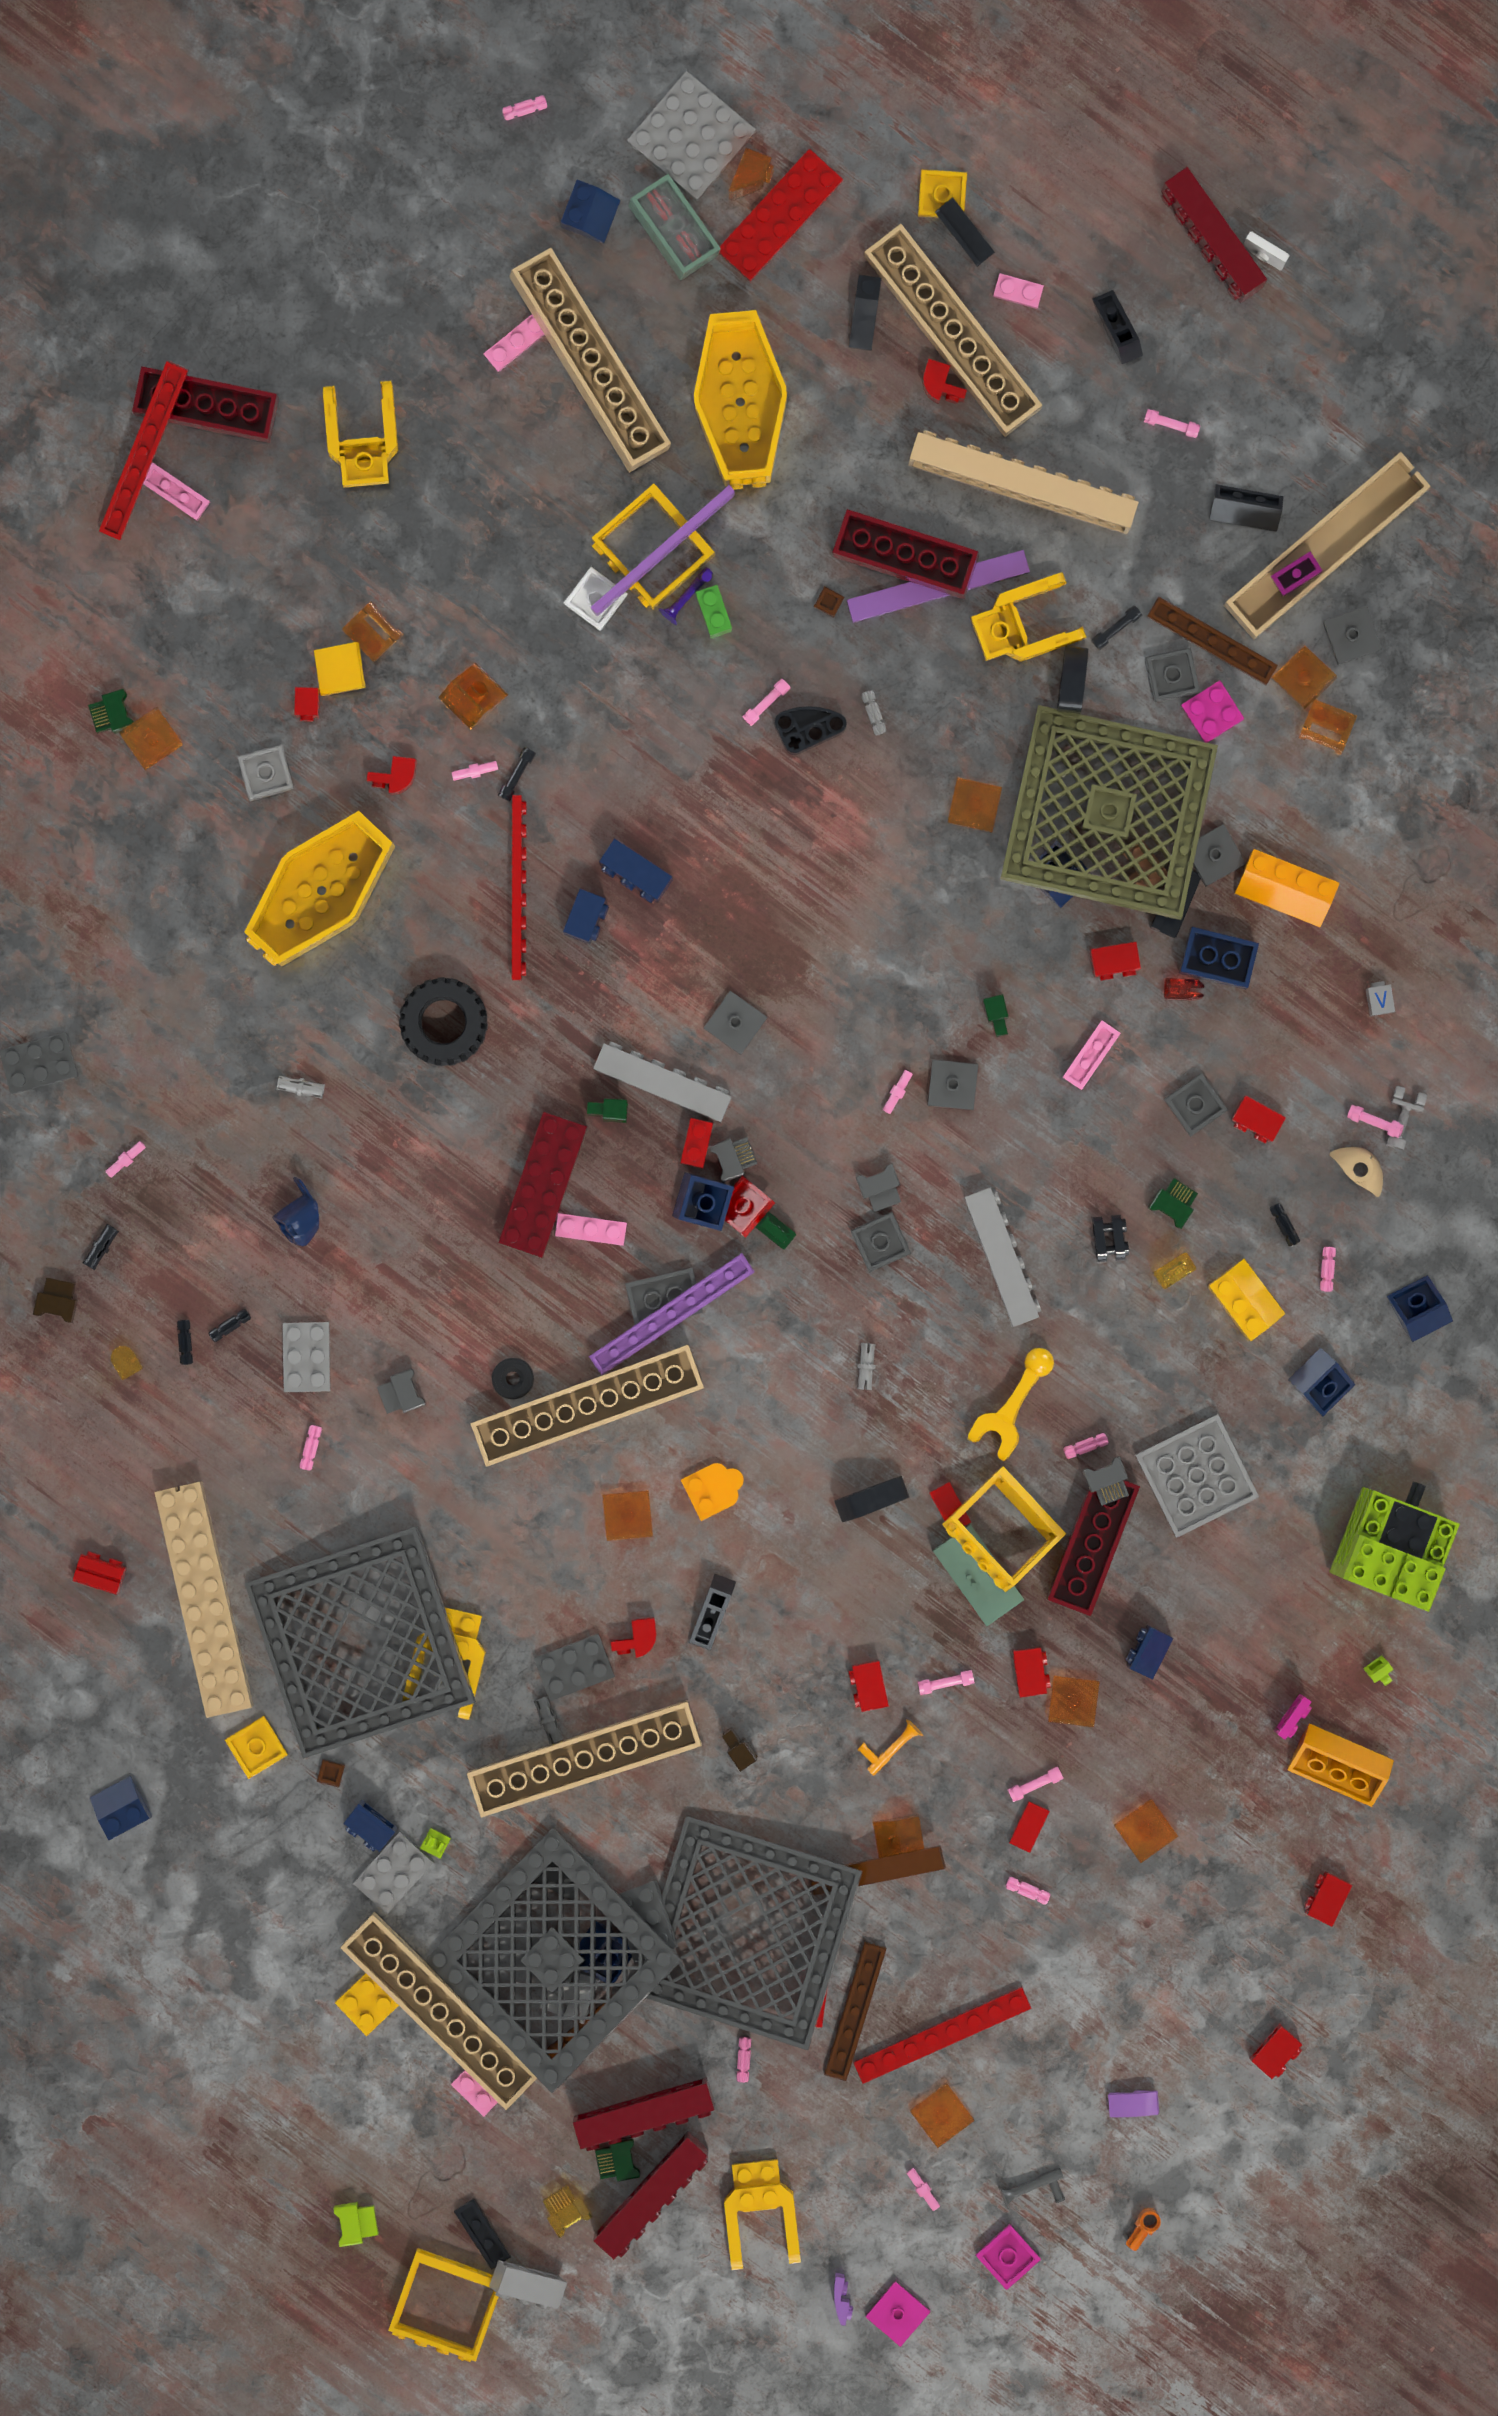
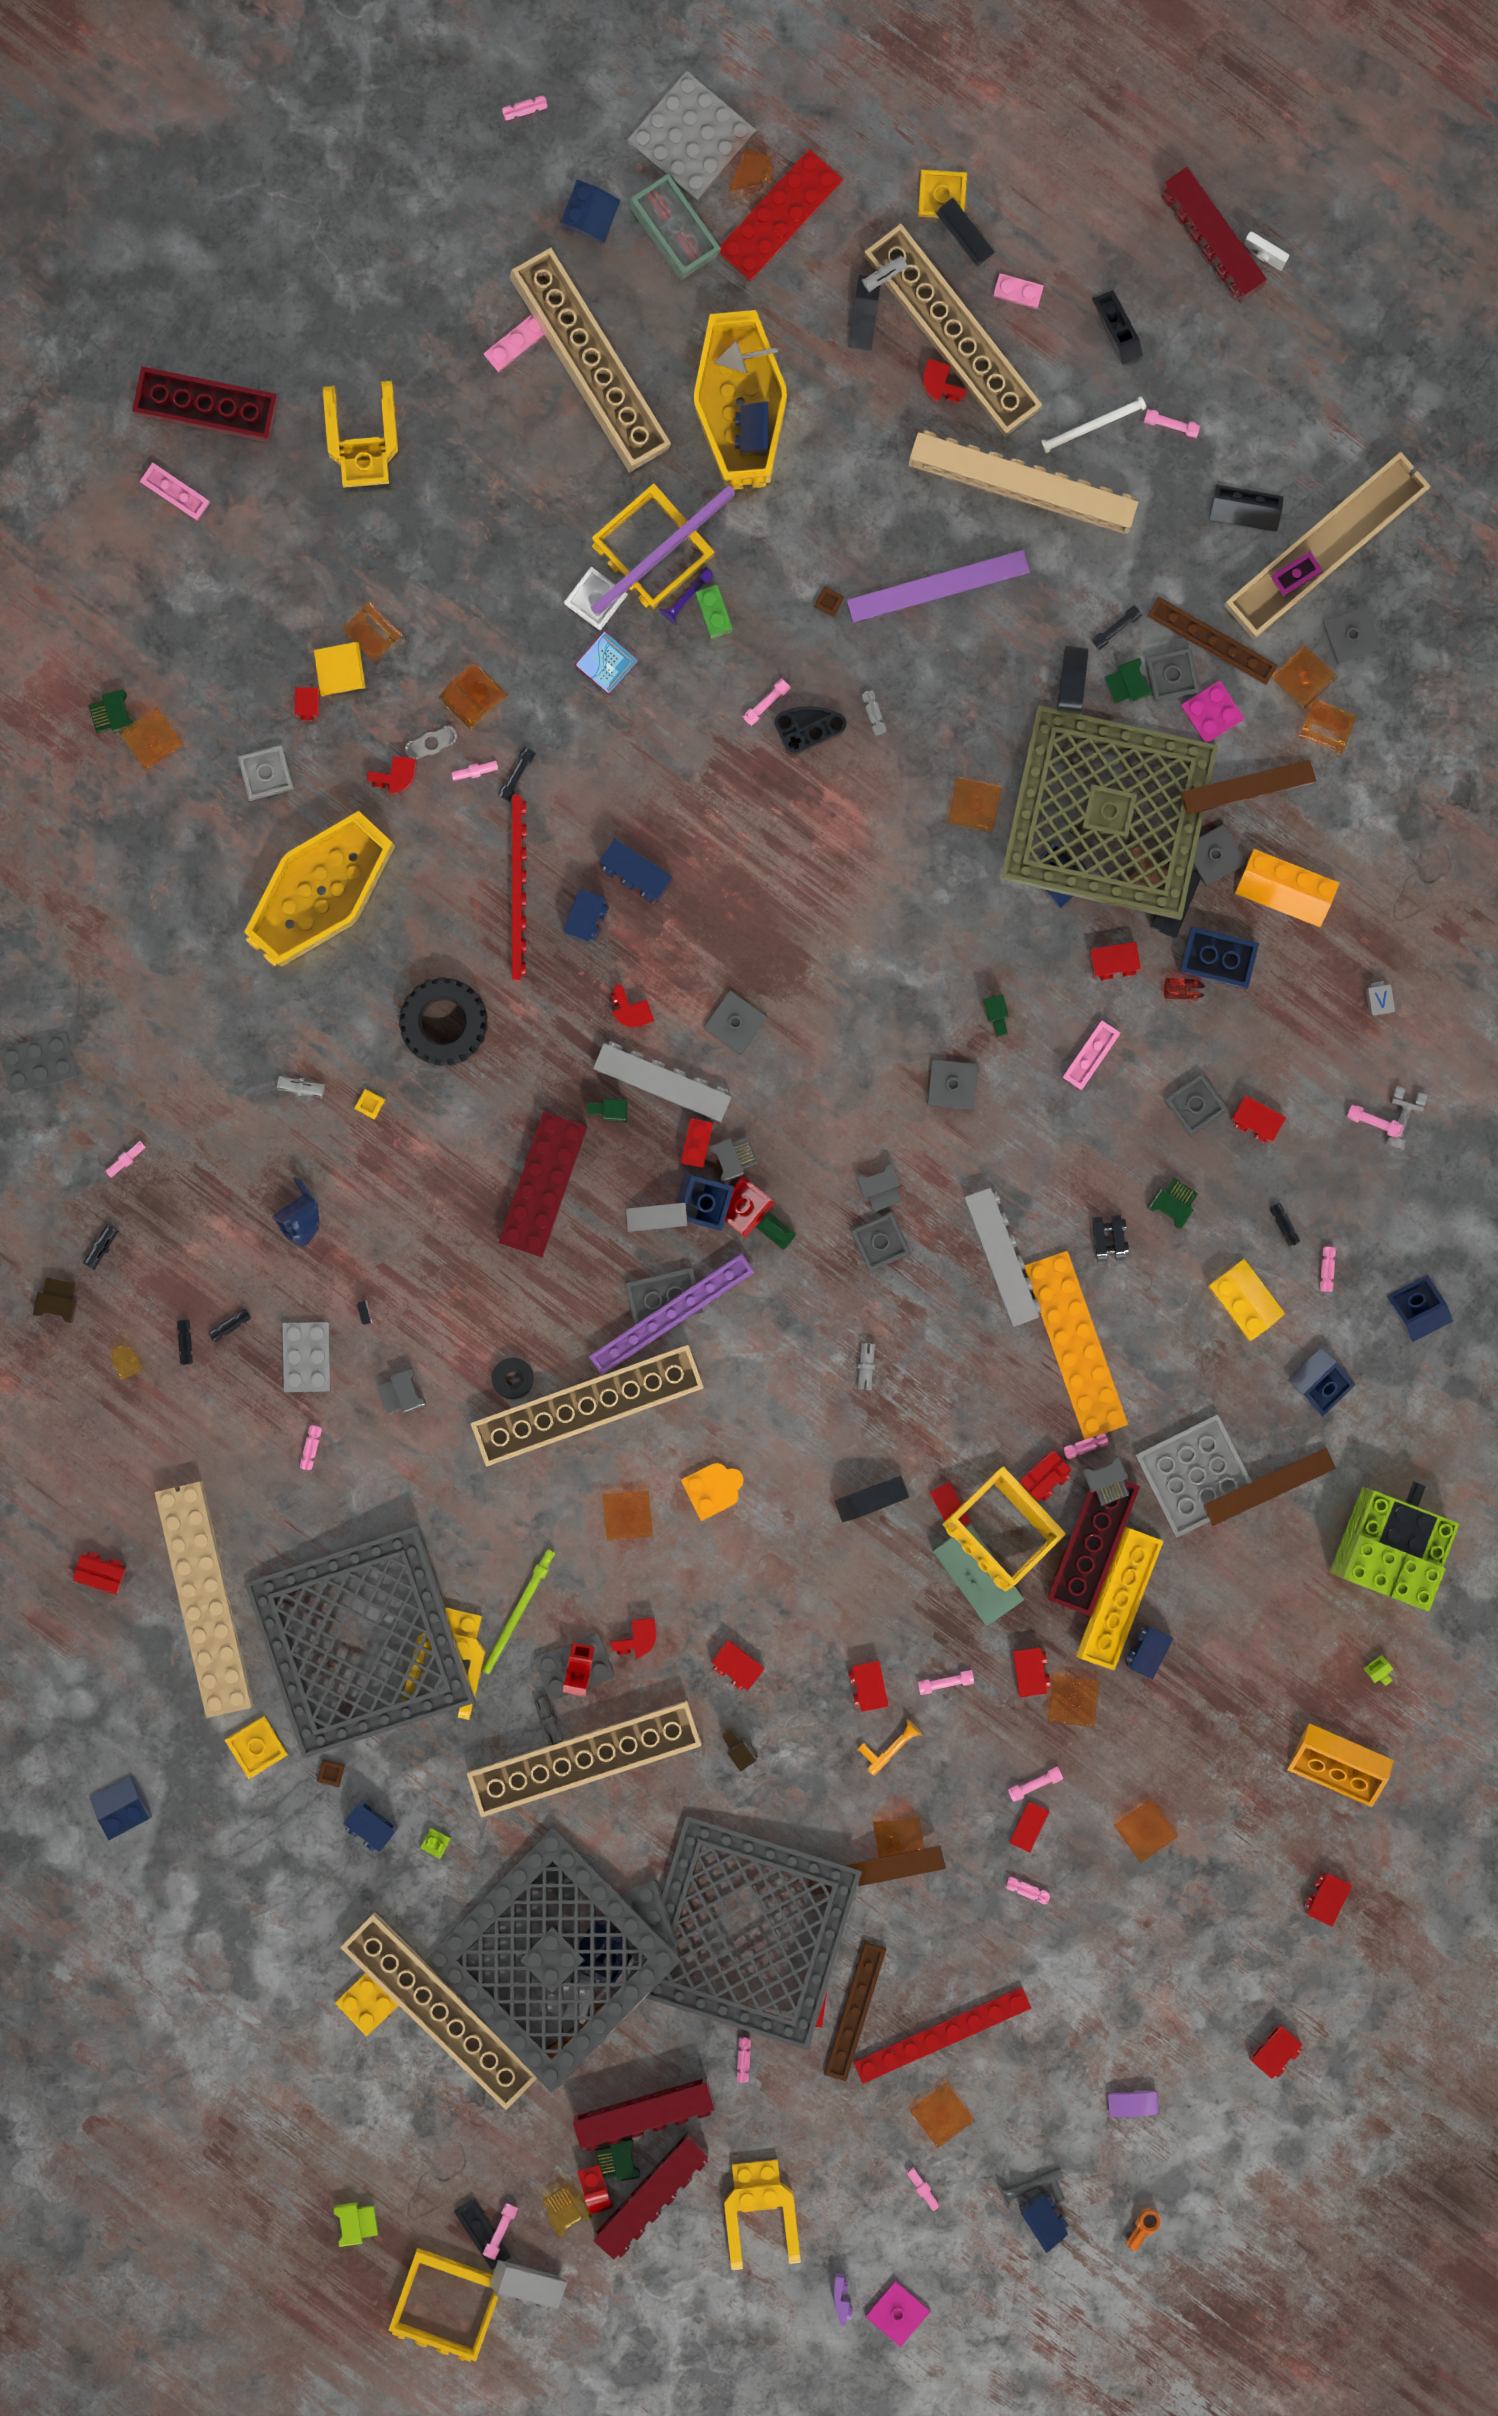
red plate [99,361,189,540] -> none
light grey plate [353,1831,434,1914] -> none
bright pink plate [451,2070,498,2117] -> none
bright pink plate [555,1213,627,1246] -> none
black slope [689,1574,736,1651] -> none
dark red brick [832,509,979,599] -> none
bright pink bar [883,1070,913,1114] -> none
yellow piece [968,1348,1054,1461] -> none
yellow plate [970,572,1087,662] -> none
dark pink plate [975,2224,1041,2290] -> none
clear yellow piece [1152,1252,1196,1289] -> none
dark pink plate [1274,1693,1312,1740] -> none
tan piece [1329,1147,1383,1197] -> none
none -> yellow tile [354,1089,385,1120]
none -> black tile [357,1301,372,1325]
none -> light grey piece [405,726,457,760]
none -> lime bar [482,1549,556,1674]
none -> bright pink bar [482,2203,518,2260]
none -> red brick [562,1643,595,1696]
none -> piece [574,630,639,695]
none -> red brick [577,2164,614,2215]
none -> red brick [610,984,655,1028]
none -> light grey tile [626,1203,687,1232]
none -> red brick [711,1639,765,1691]
none -> light grey piece [714,341,778,374]
none -> dark blue slope [735,402,769,456]
none -> light grey pin [862,255,908,292]
none -> red brick [1018,1450,1071,1501]
none -> dark blue slope [1019,2192,1069,2253]
none -> light orange plate [1025,1251,1128,1440]
none -> white bar [1040,396,1147,454]
none -> yellow plate [1076,1527,1164,1671]
none -> dark green piece [1104,658,1154,705]
none -> reddish brown tile [1180,760,1317,815]
none -> reddish brown tile [1203,1448,1336,1526]

